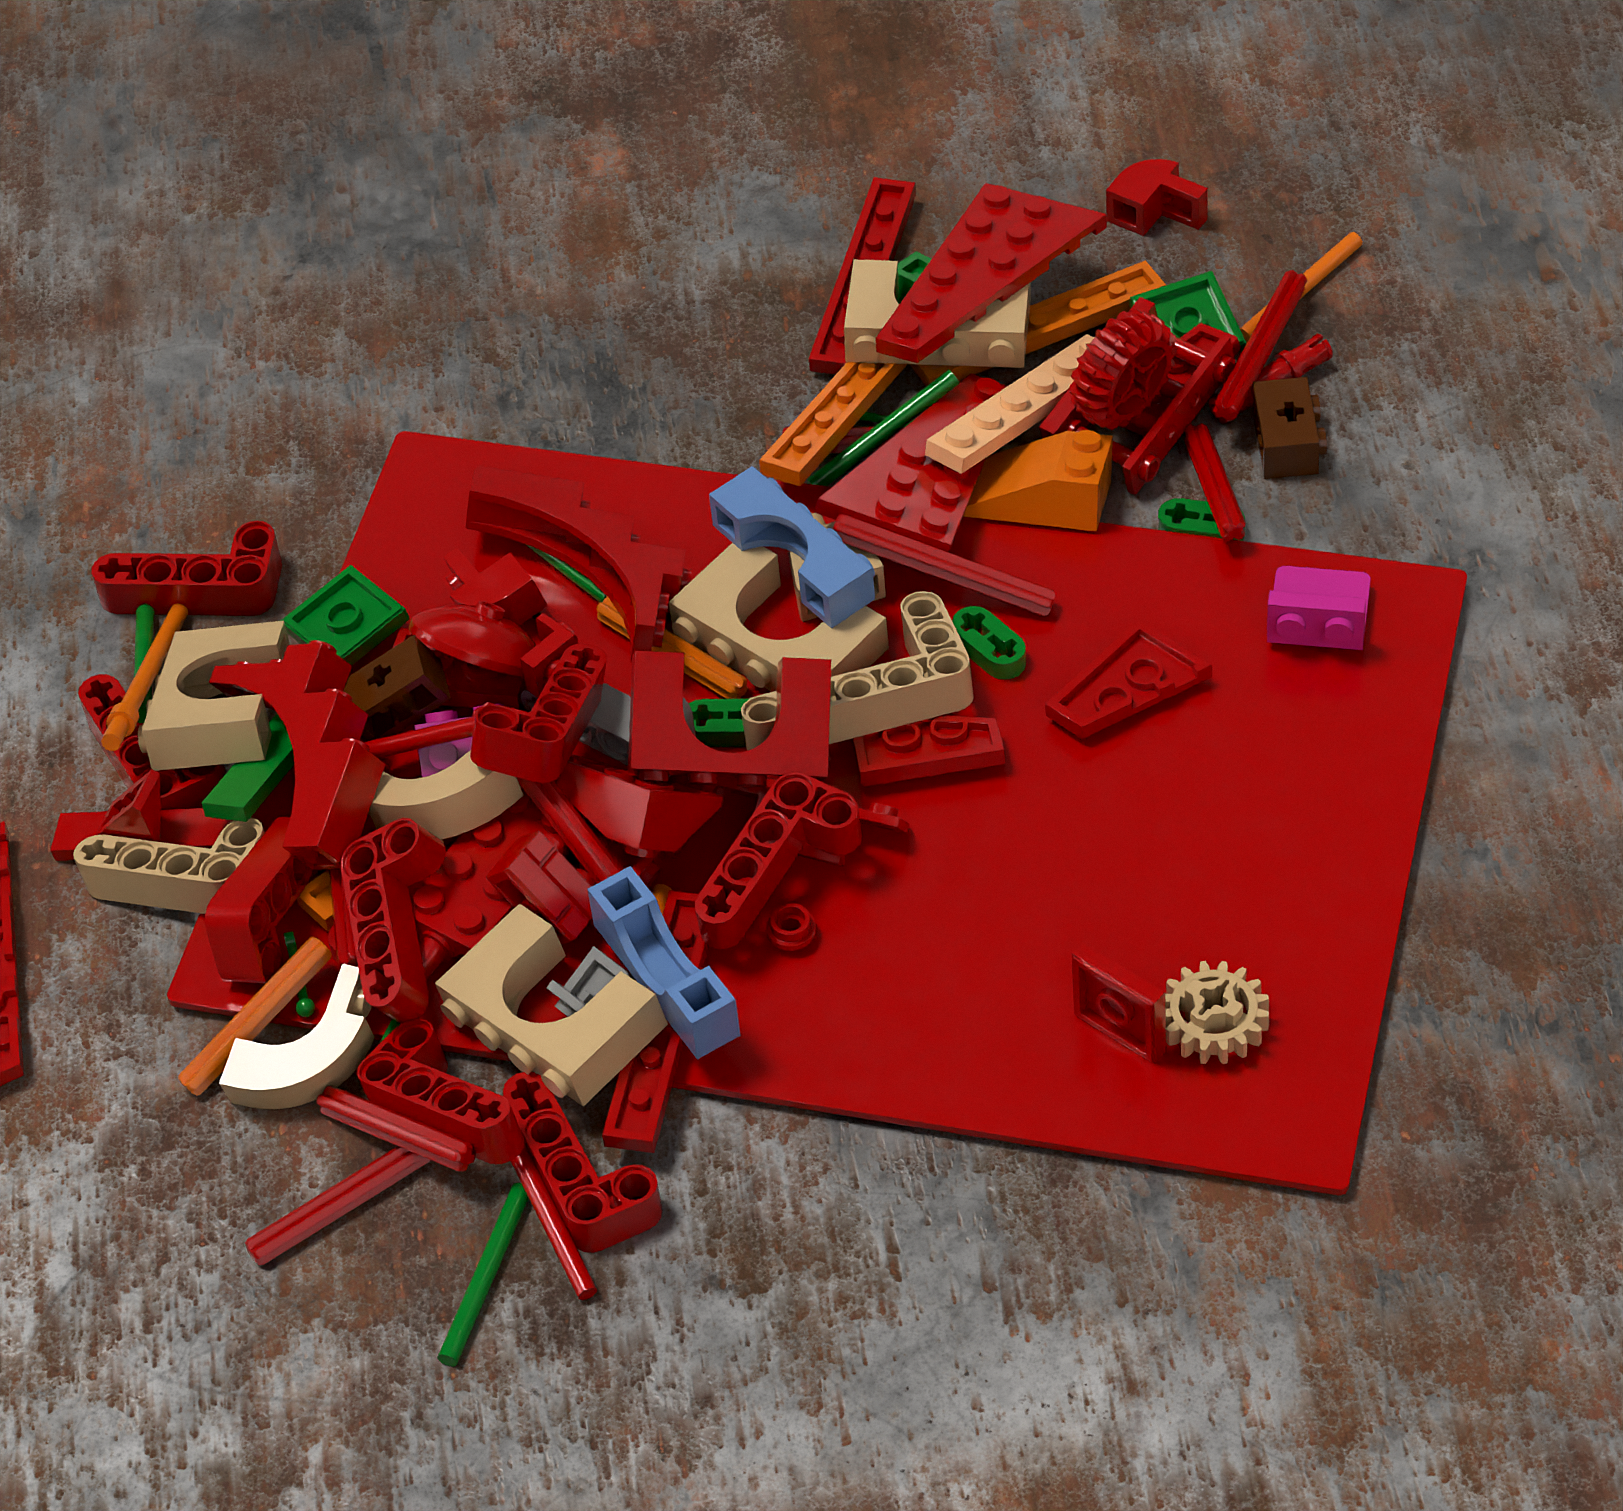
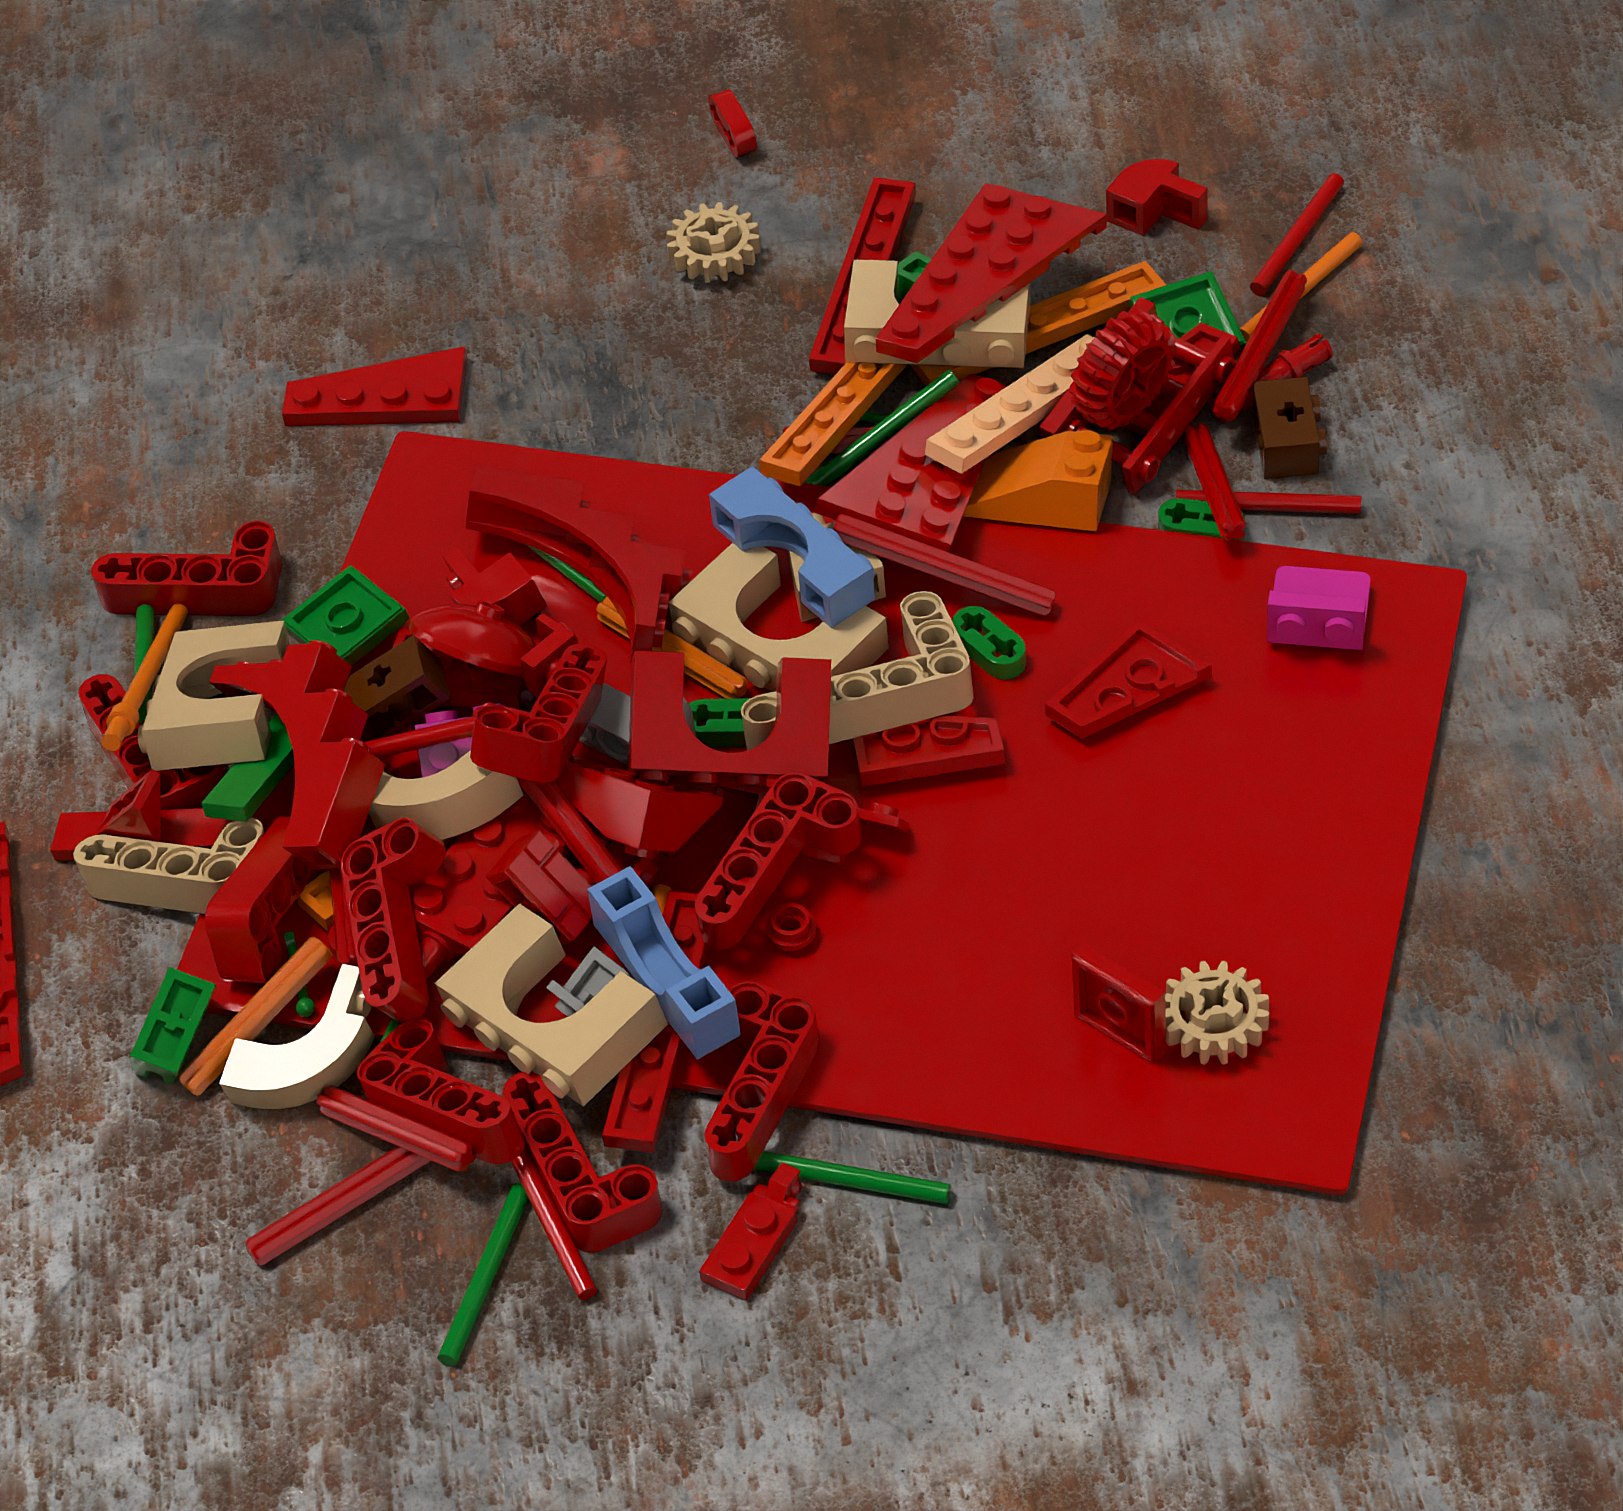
none -> green hinge [130,967,216,1085]
none -> red wing [282,346,468,426]
none -> tan gear [666,202,761,283]
none -> red hinge [699,1162,802,1300]
none -> red beam [704,981,820,1182]
none -> red beam [708,89,757,157]
none -> green bar [753,1151,951,1204]
none -> red bar [1176,490,1362,514]
none -> red bar [1250,173,1344,296]

